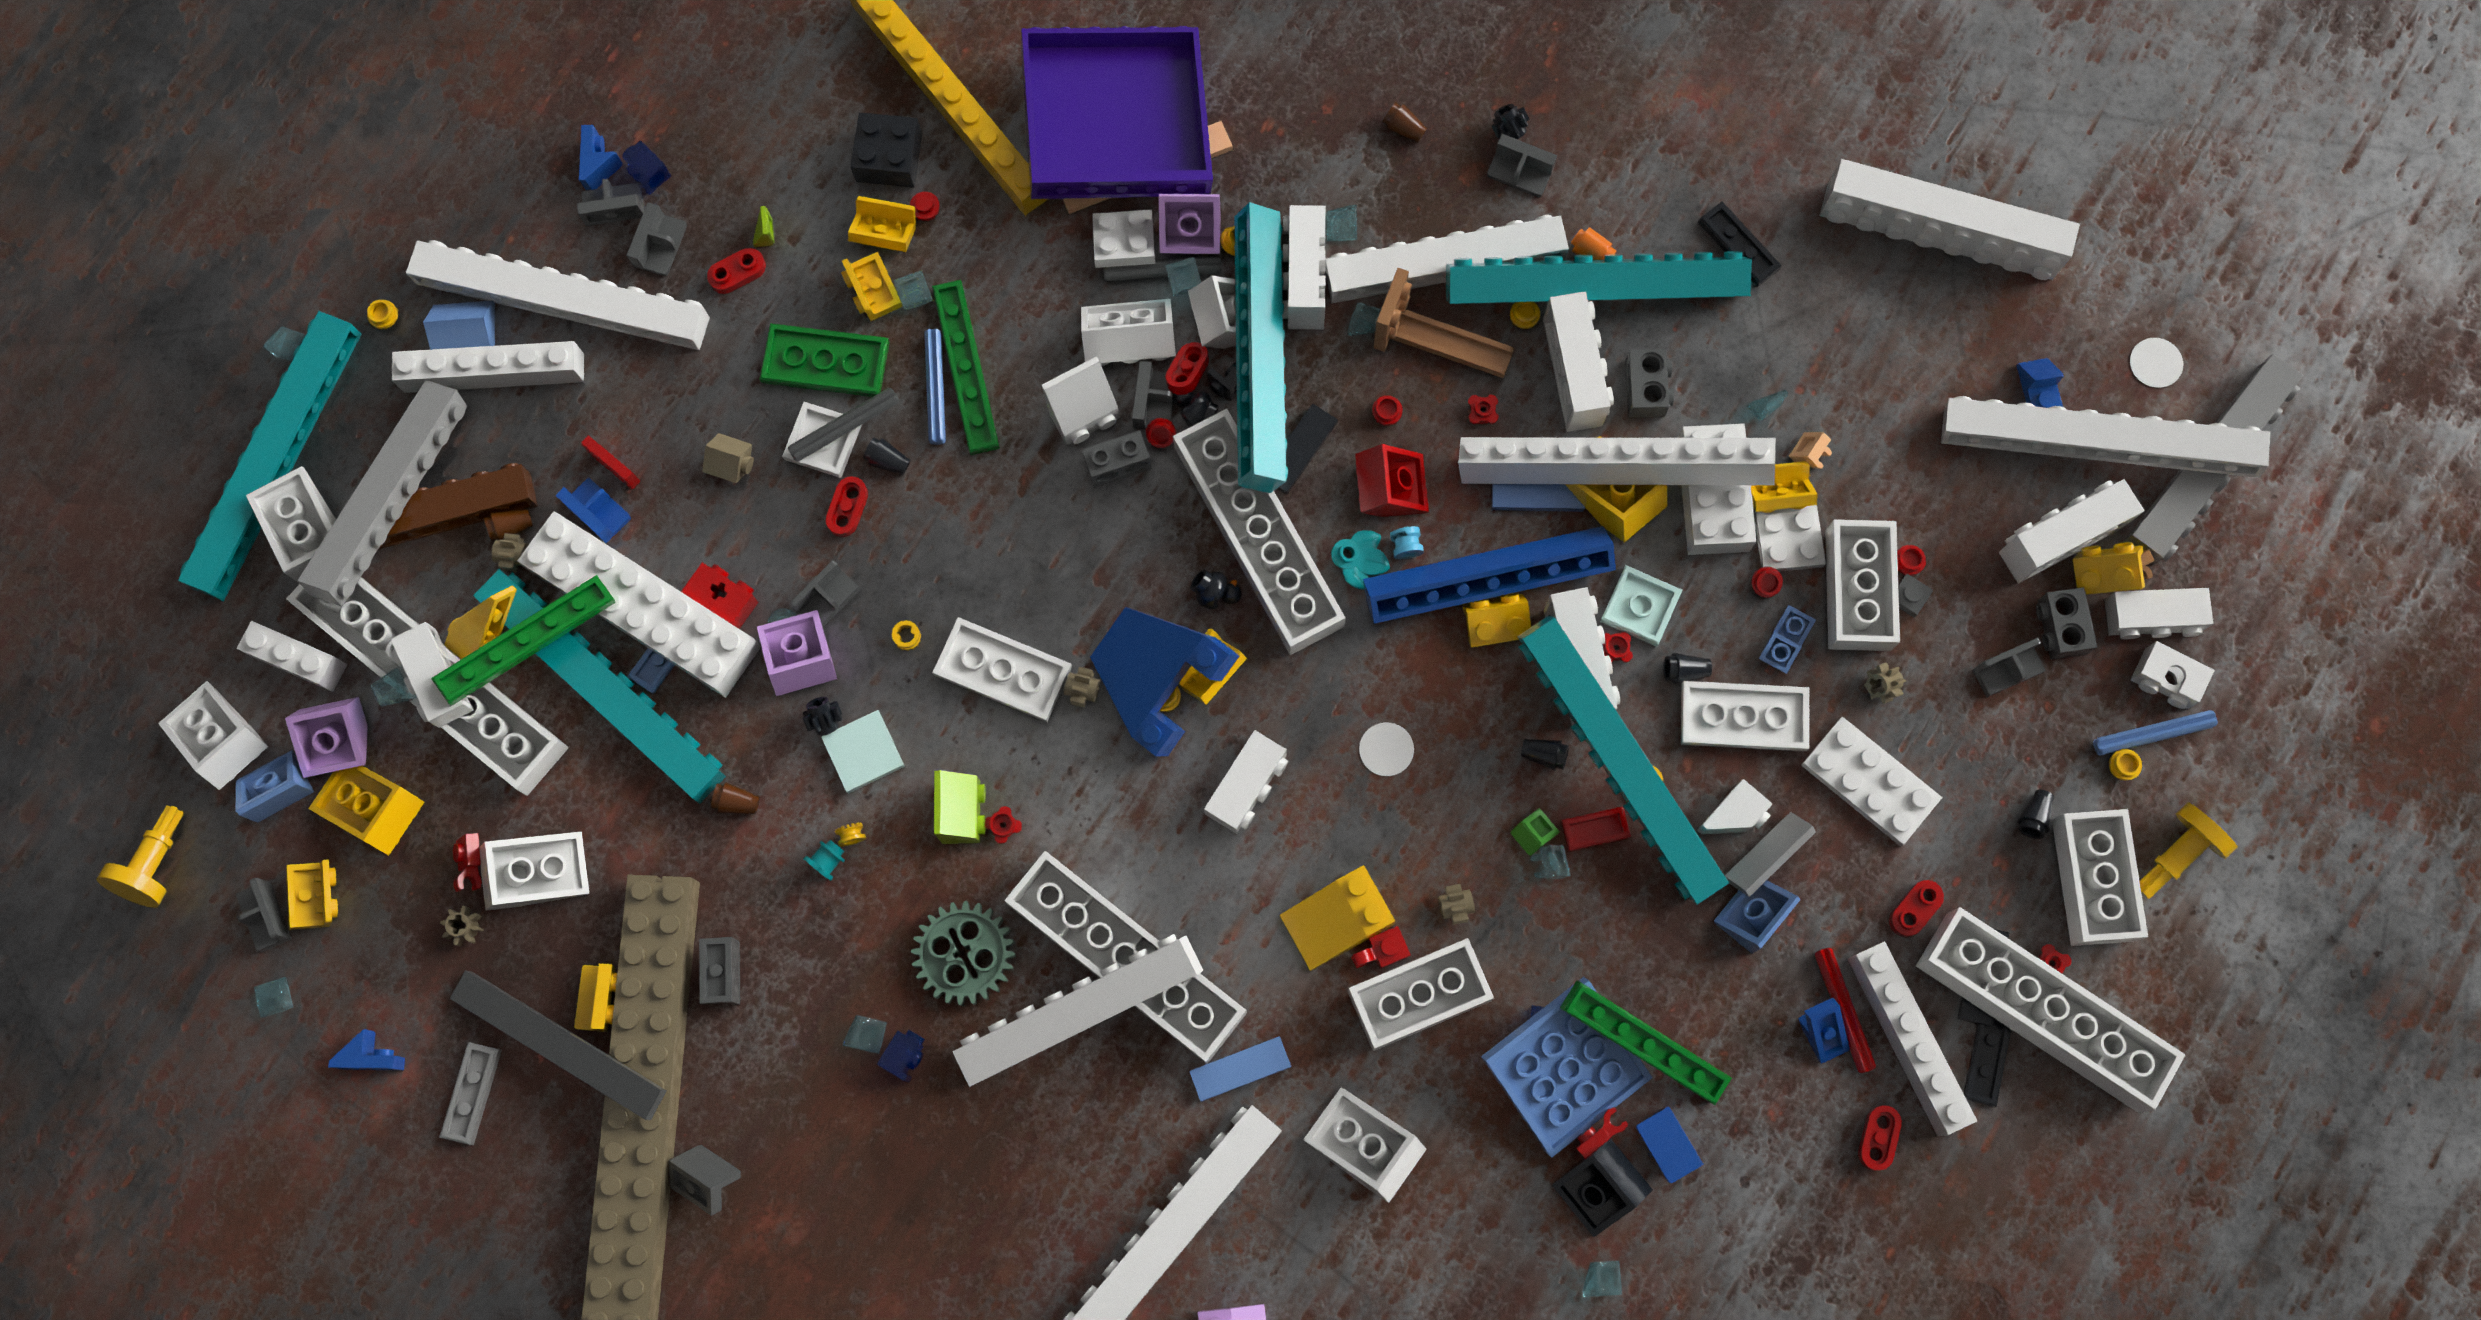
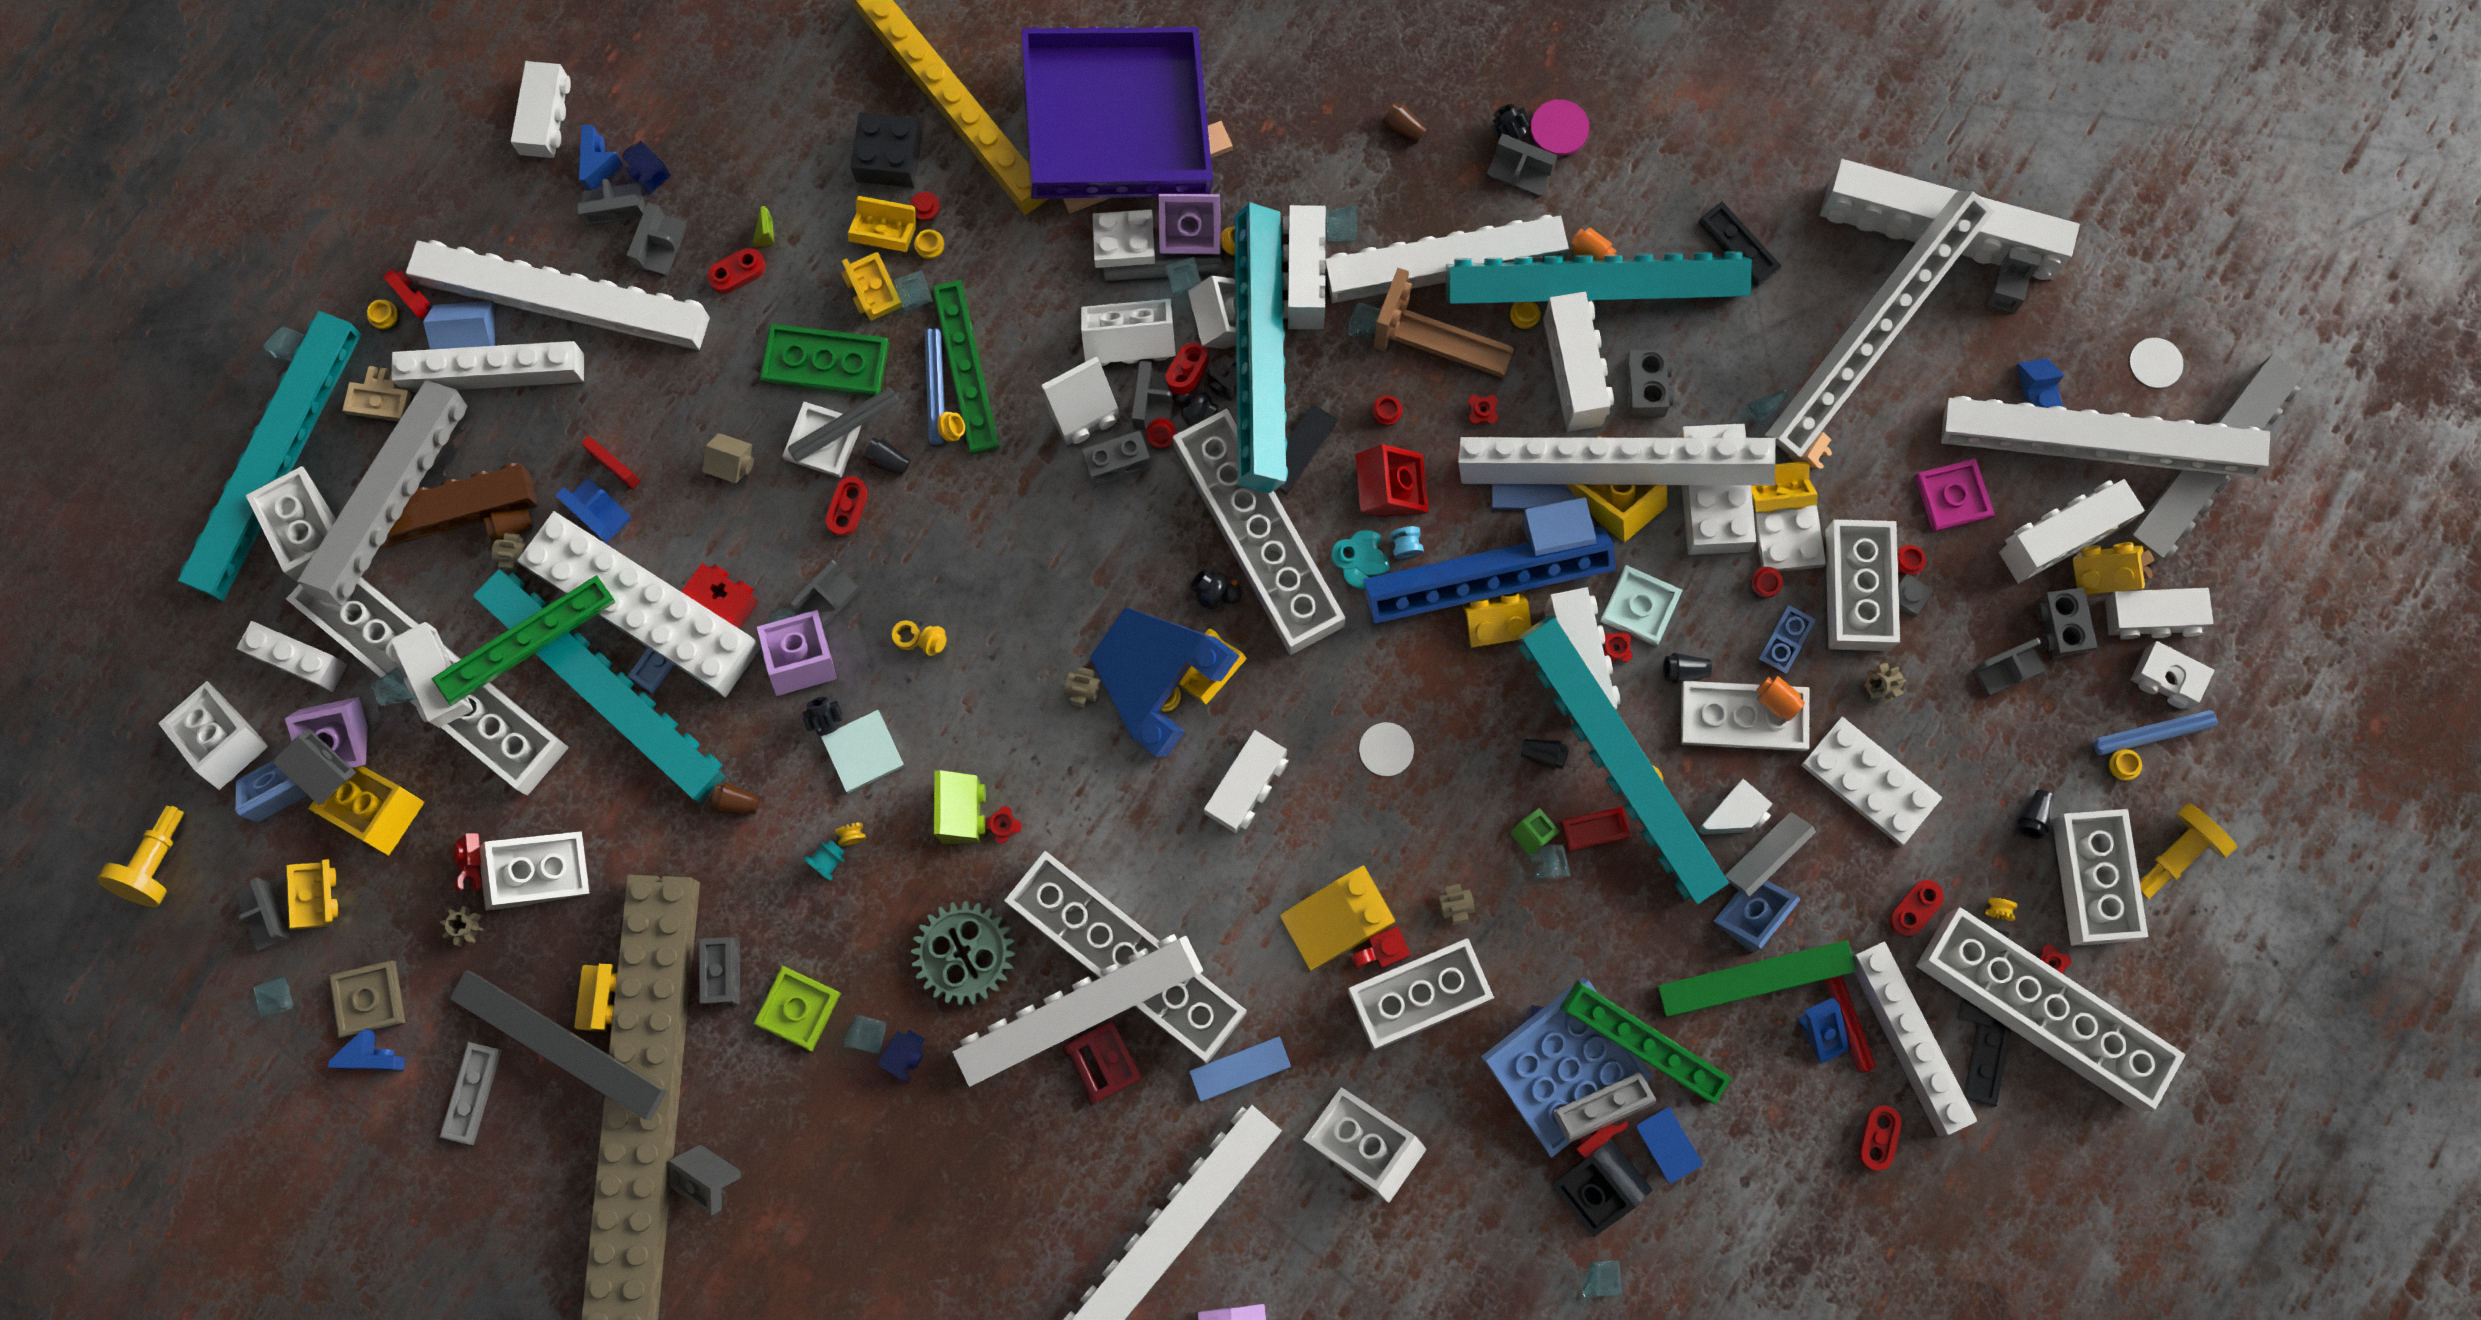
yellow slope [444,586,517,659] -> none
white plate [932,617,1072,722] -> none
none -> dark grey panel [273,729,356,805]
none -> dark tan tile [329,960,406,1038]
none -> tan hinge [342,366,412,422]
none -> red plate [382,268,431,320]
none -> white brick [511,61,571,158]
none -> lime tile [753,965,841,1052]
none -> yellow plate [914,229,945,259]
none -> yellow plate [918,626,947,656]
none -> yellow plate [937,412,965,442]
none -> dark red plate [1062,1021,1142,1106]
none -> medium blue slope [1522,497,1597,556]
none -> dark pink tile [1530,100,1589,158]
none -> light grey tile [1553,1072,1656,1143]
none -> green tile [1658,940,1857,1017]
none -> orange brick [1756,676,1805,722]
none -> white brick [1765,191,1995,457]
none -> dark pink tile [1914,458,1995,533]
none -> yellow bush [1985,898,2018,921]
none -> dark grey slope [1986,247,2042,314]

